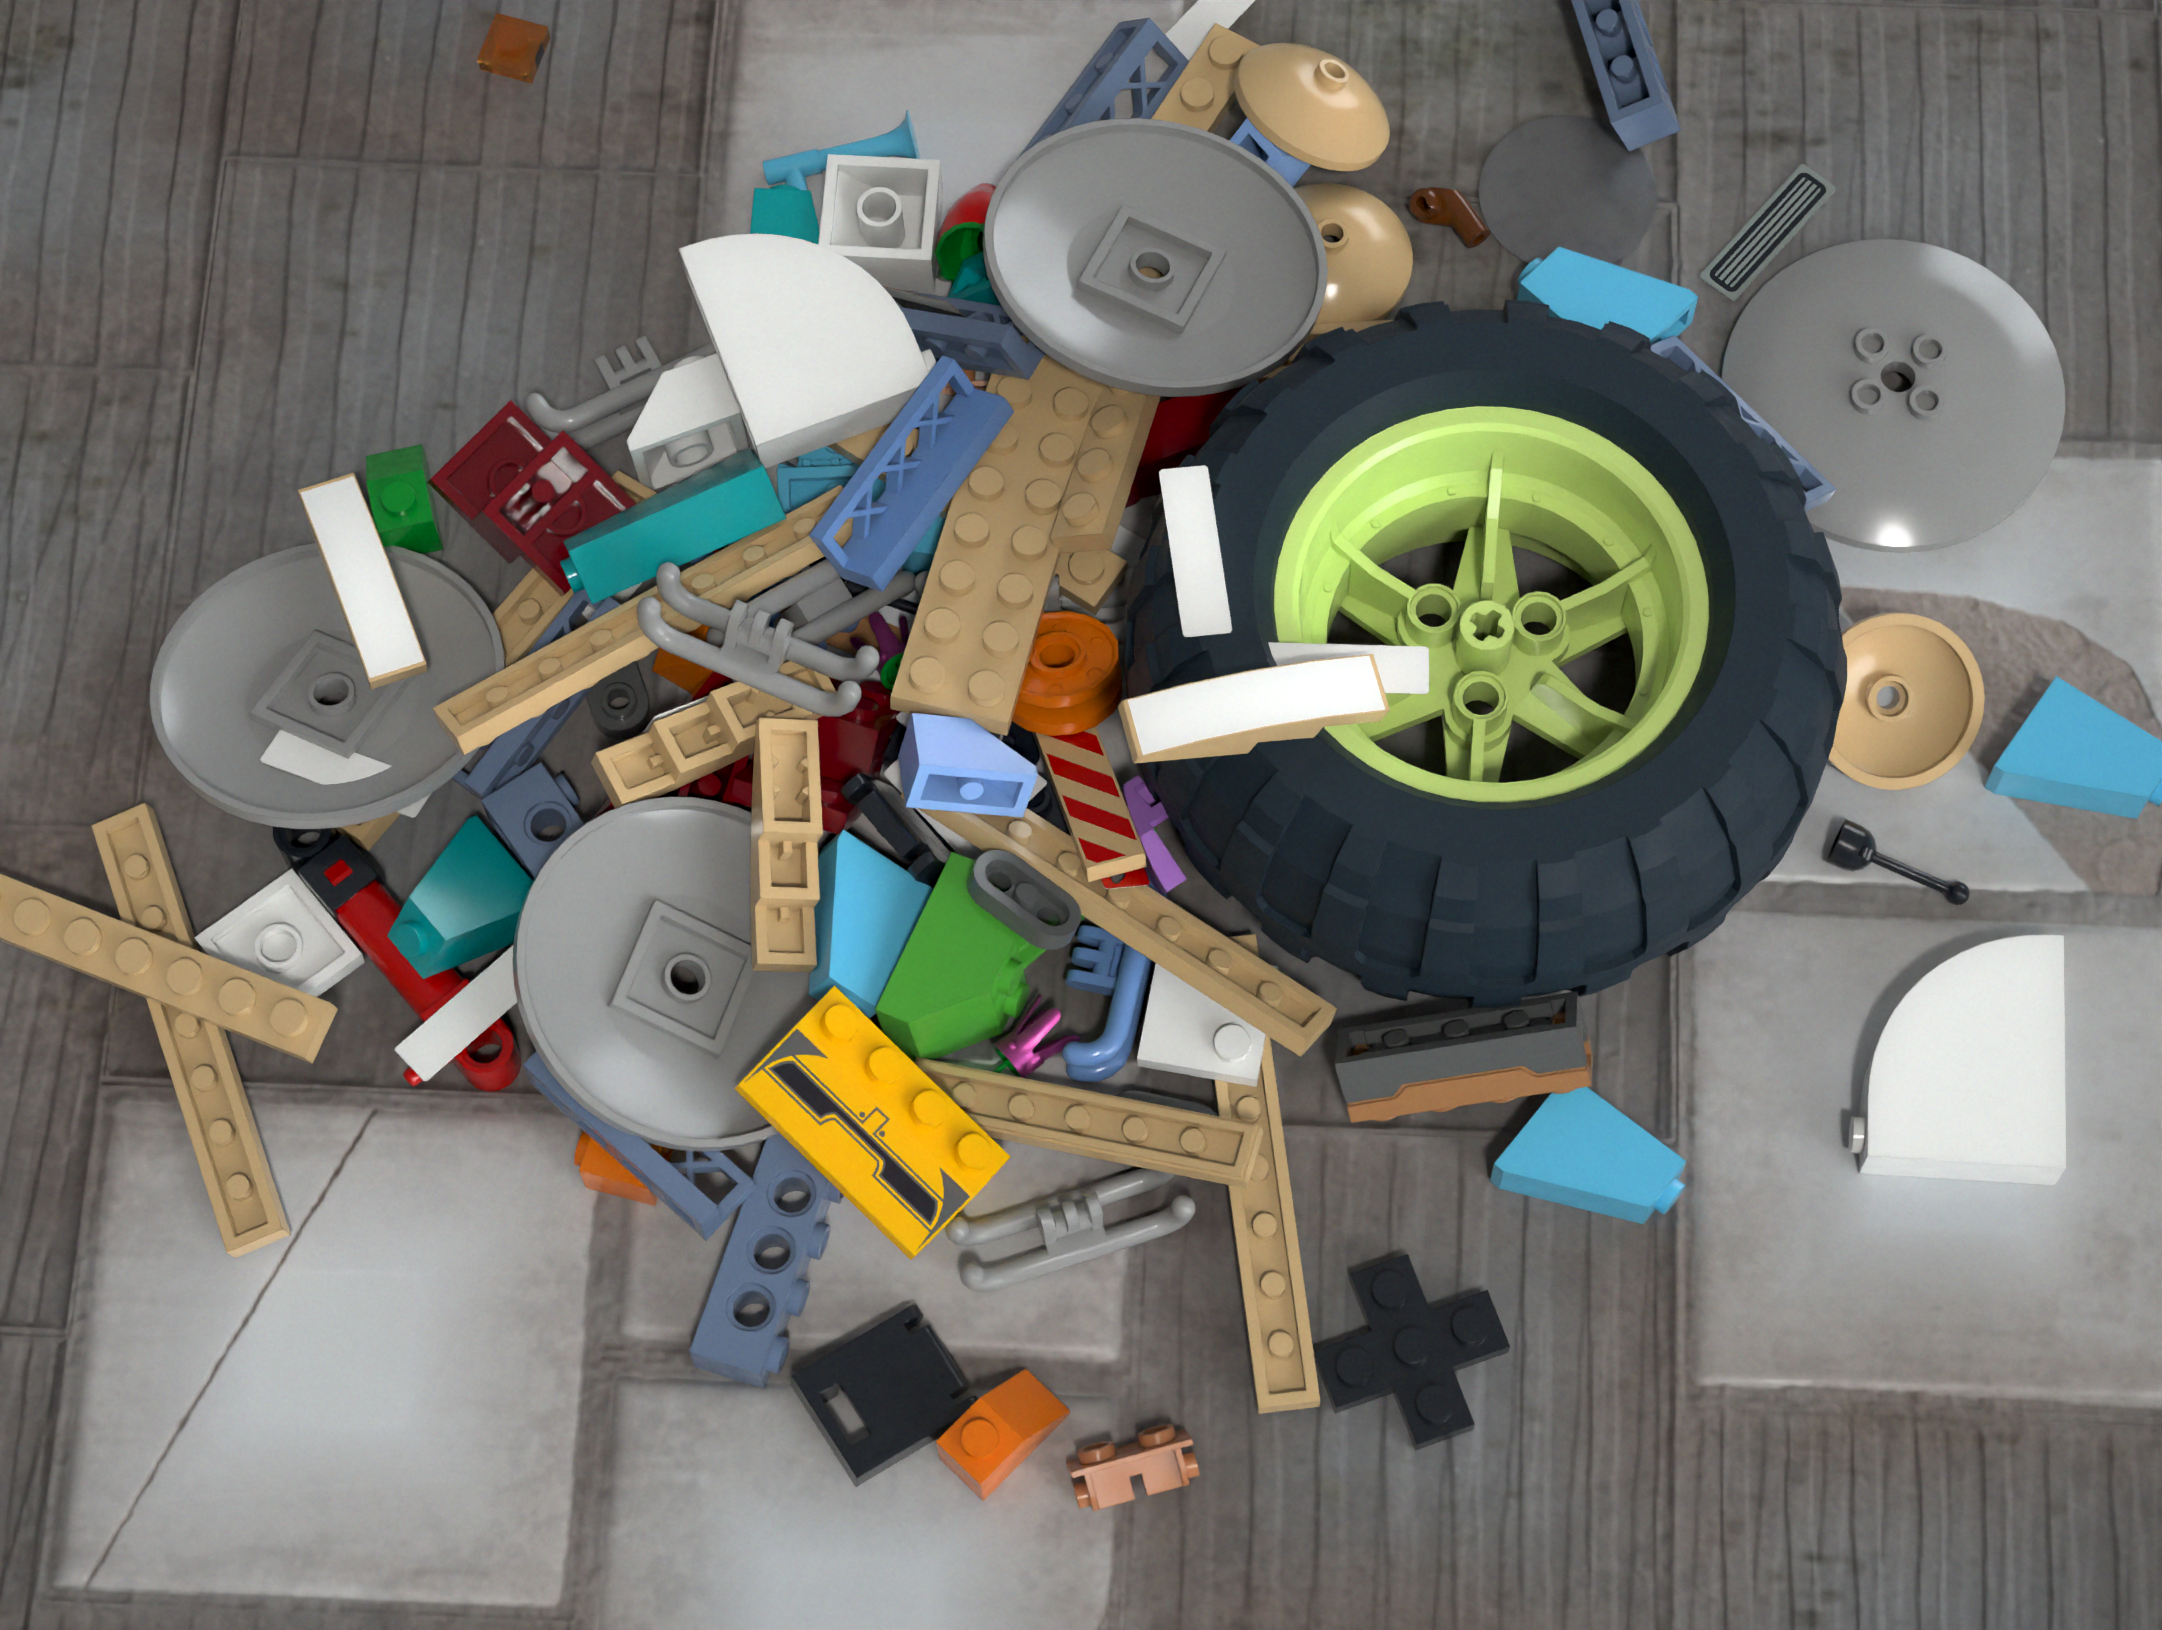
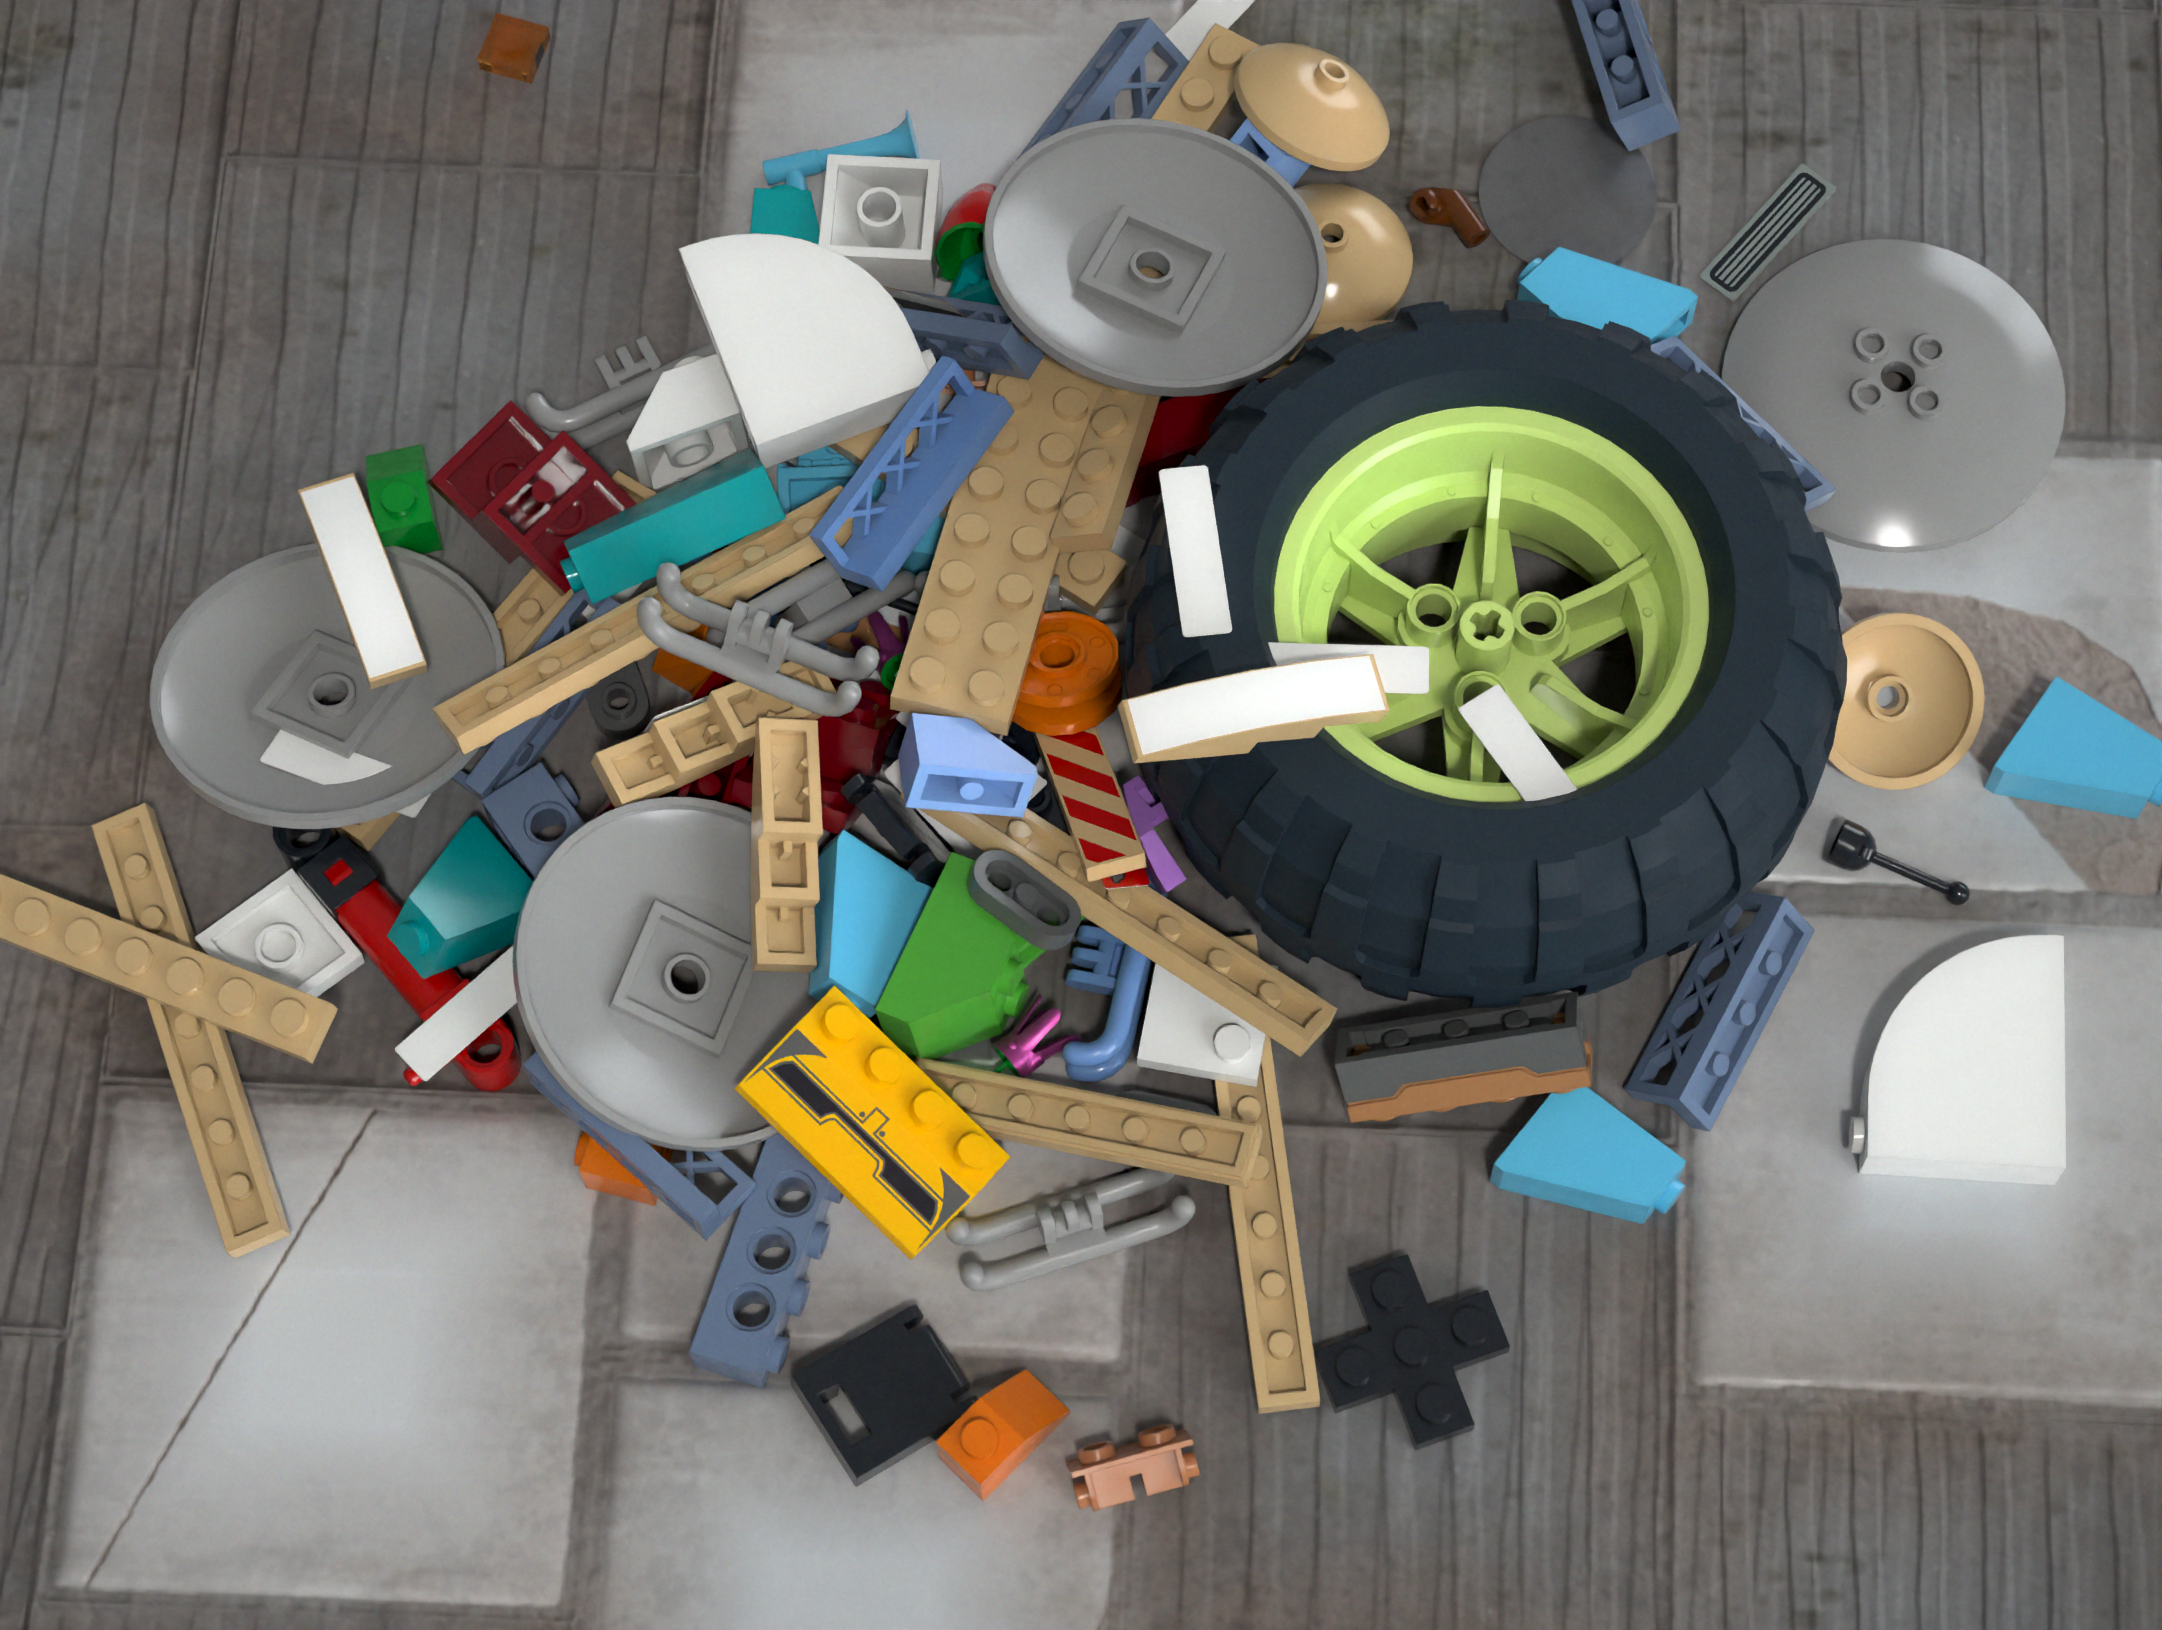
none -> white sticker [1458,685,1583,805]
none -> sand blue fence [1625,892,1815,1132]

